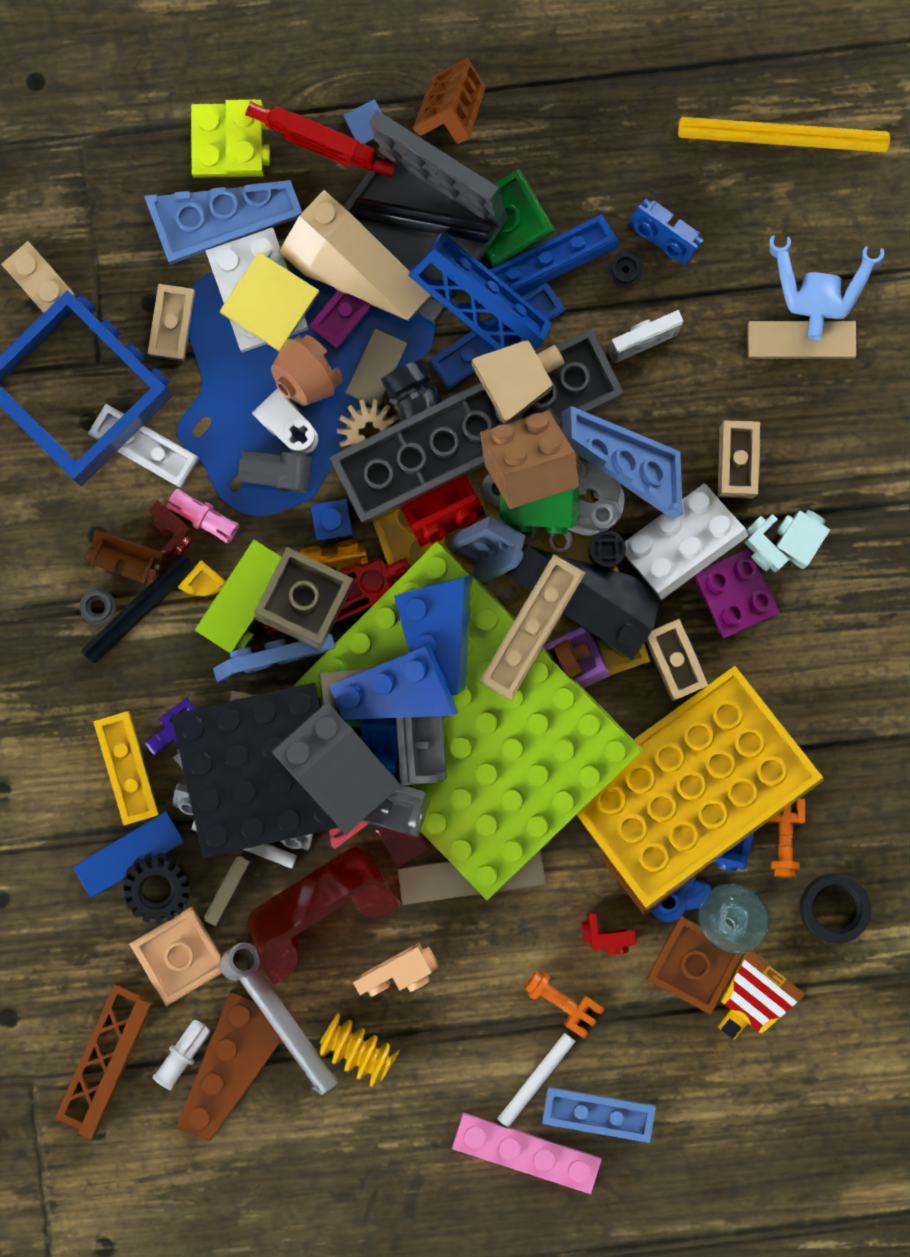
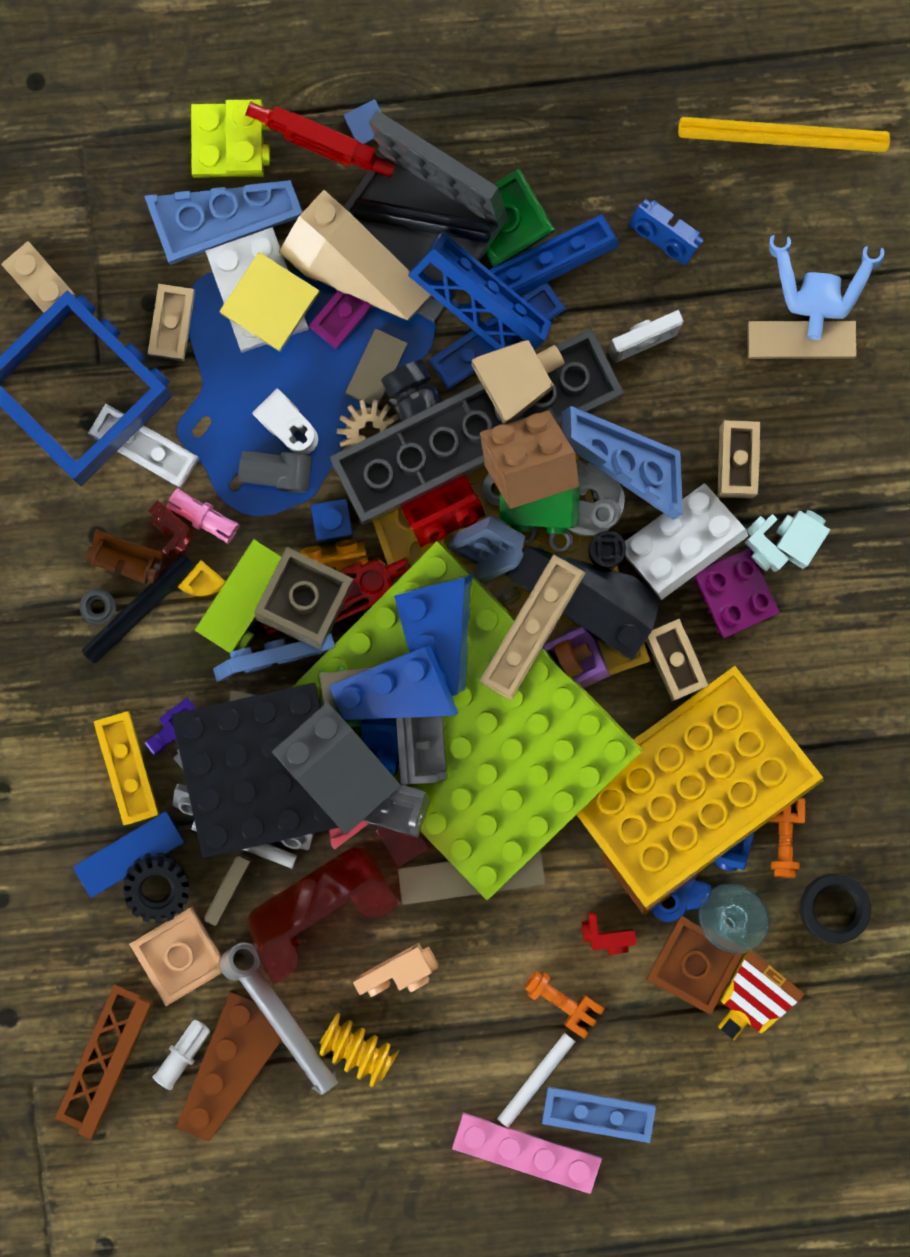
nougat cone [271,335,343,406] -> none
dark orange fence [413,57,485,145] -> none
black plate [608,252,643,287] -> none

